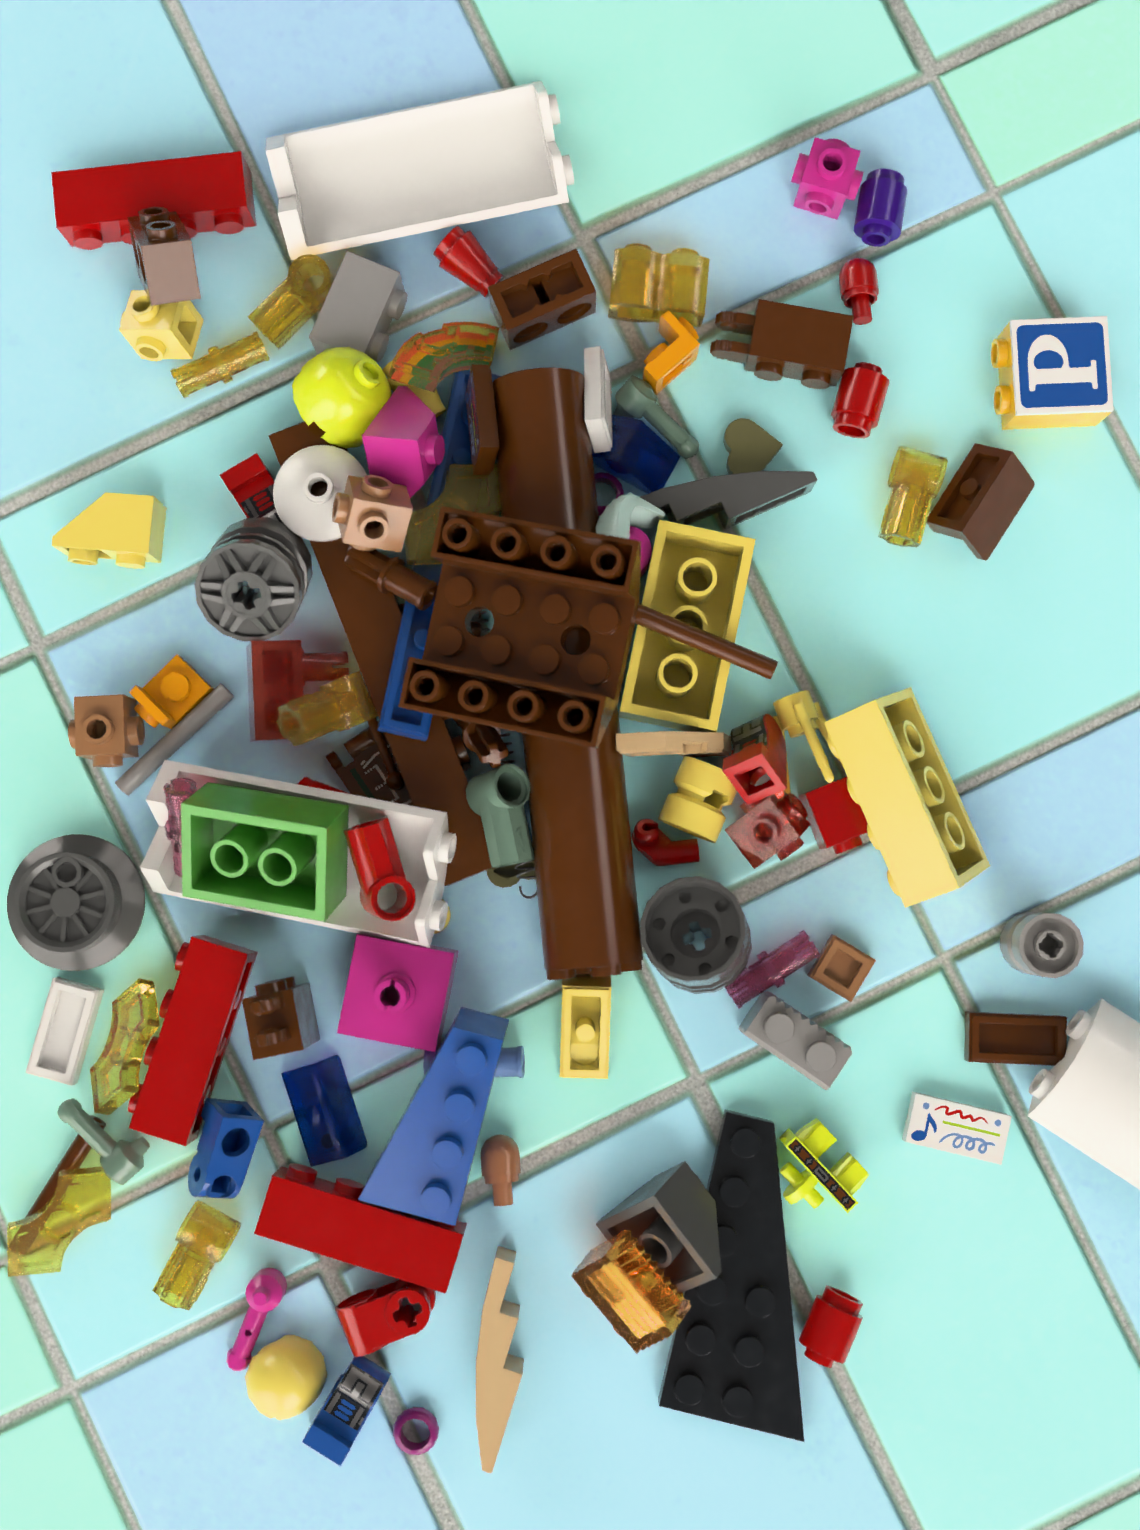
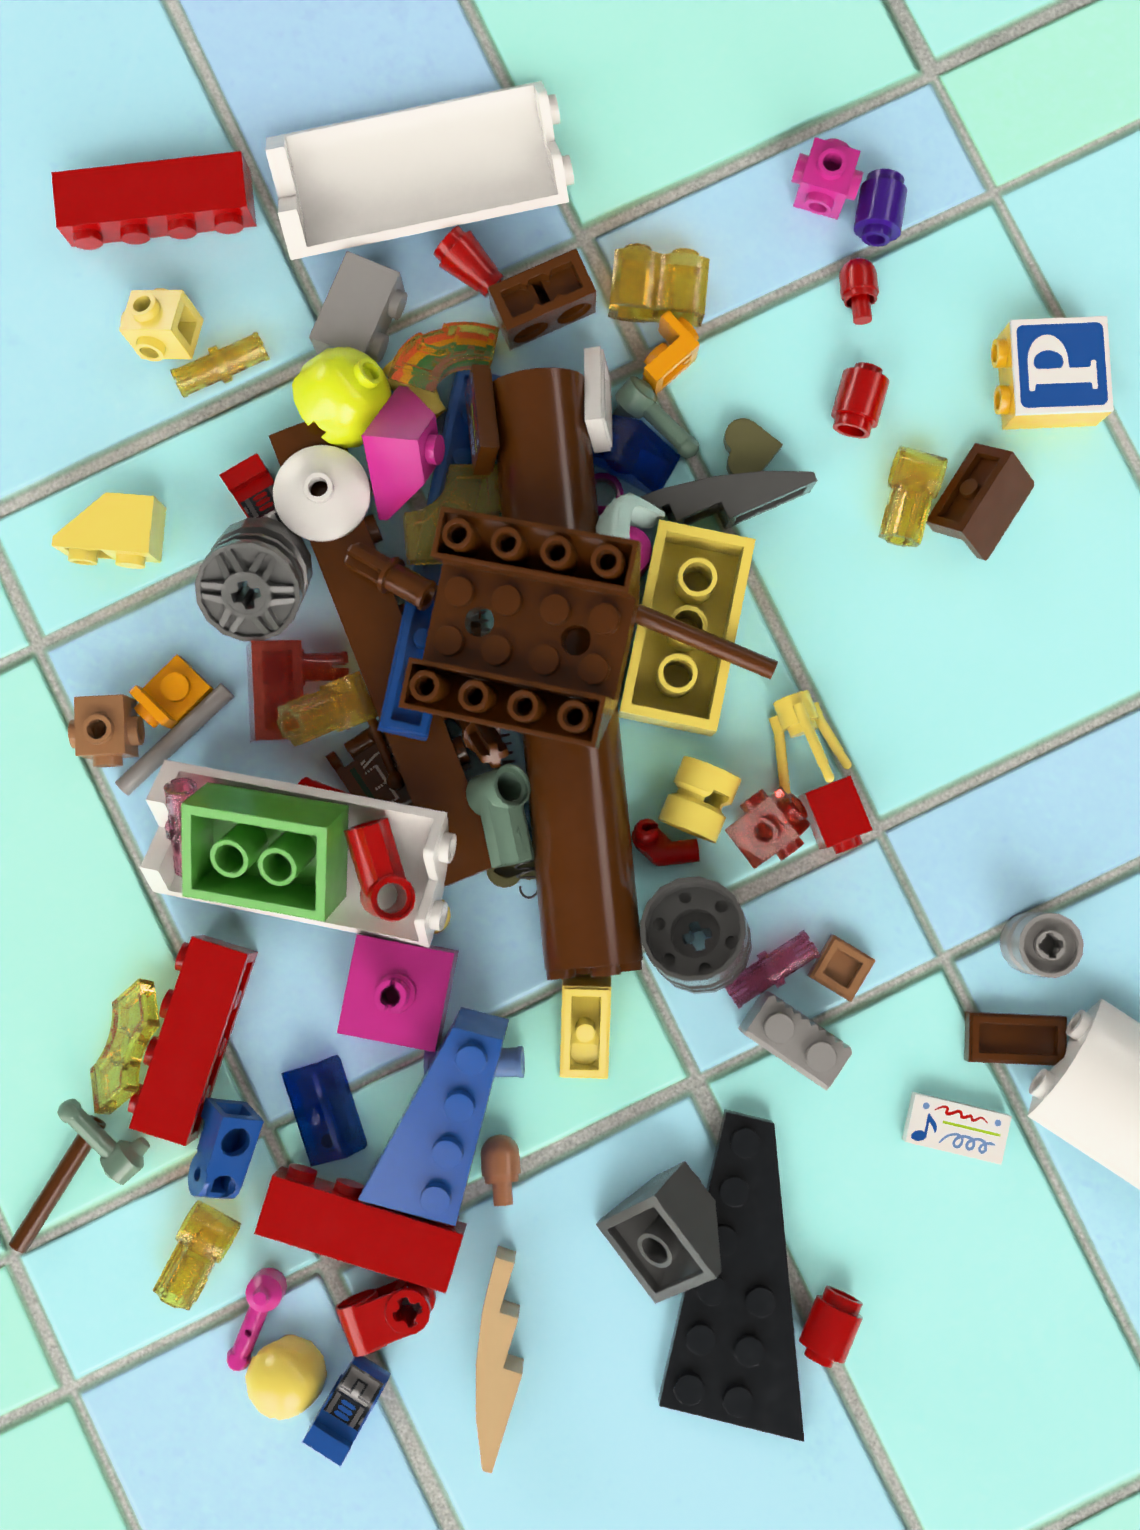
dark grey wheel [7,834,145,971] -> none
clear yellow tile [7,1167,111,1277] -> none
white tile [25,977,105,1086] -> none
brick [127,207,201,306] -> none
reddish brown hinge [242,976,320,1060] -> none
clear yellow piece [248,254,335,349] -> none
medium nougat brick [332,475,413,553] -> none
magenta piece [393,1407,439,1455] -> none
clear orange brick [571,1230,691,1354] -> none
tan tile [616,731,732,757] -> none
reddish brown hinge [709,299,854,389] -> none
red leg [722,714,787,805] -> none
neon yellow hips [779,1118,870,1213] -> none
light yellow brick [824,687,990,908] -> none

